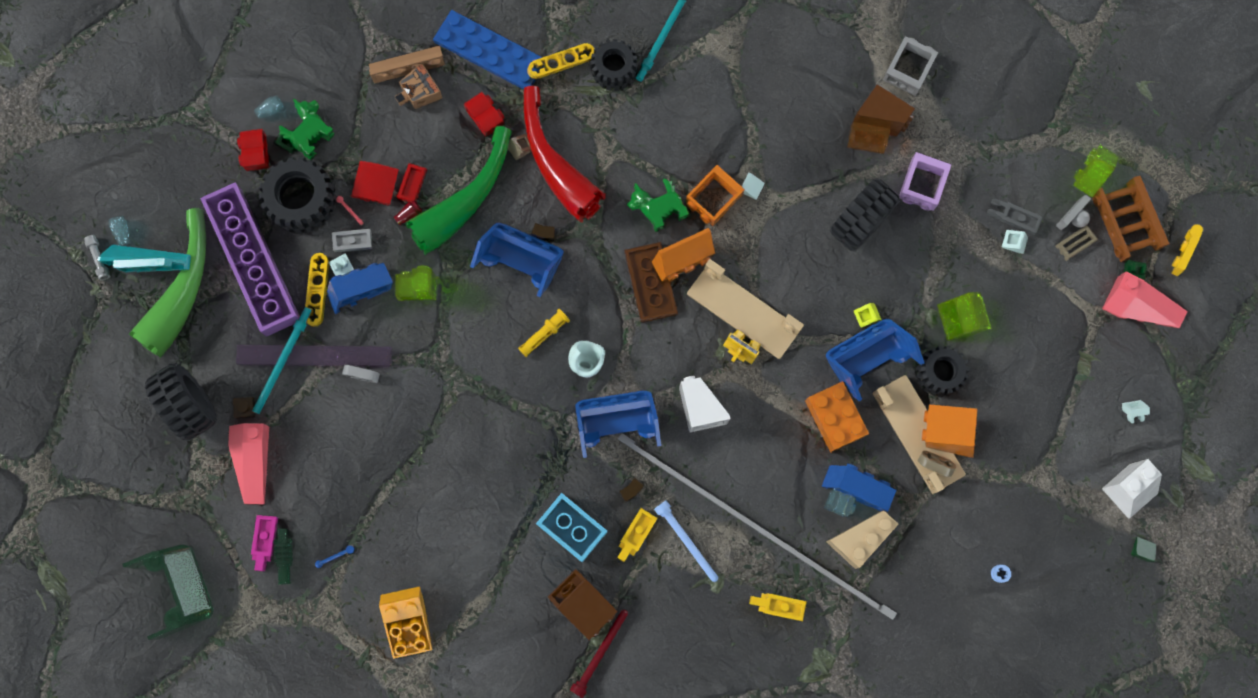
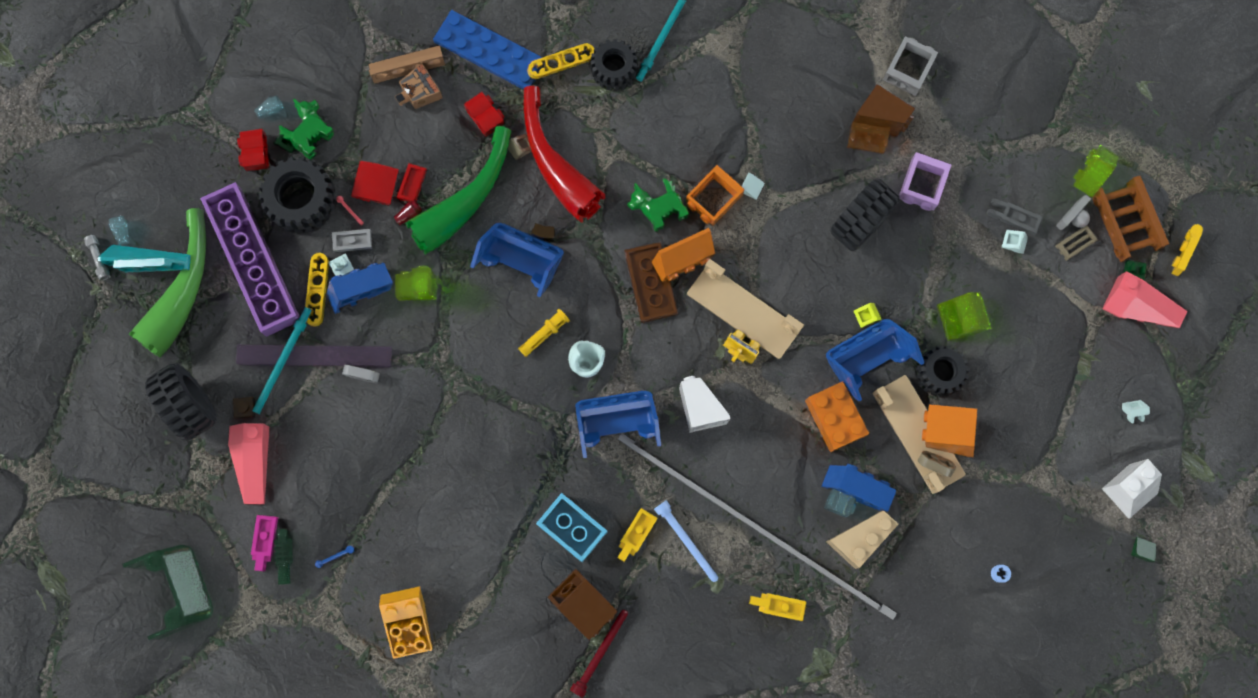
dark brown piece [620,478,644,502] -> none

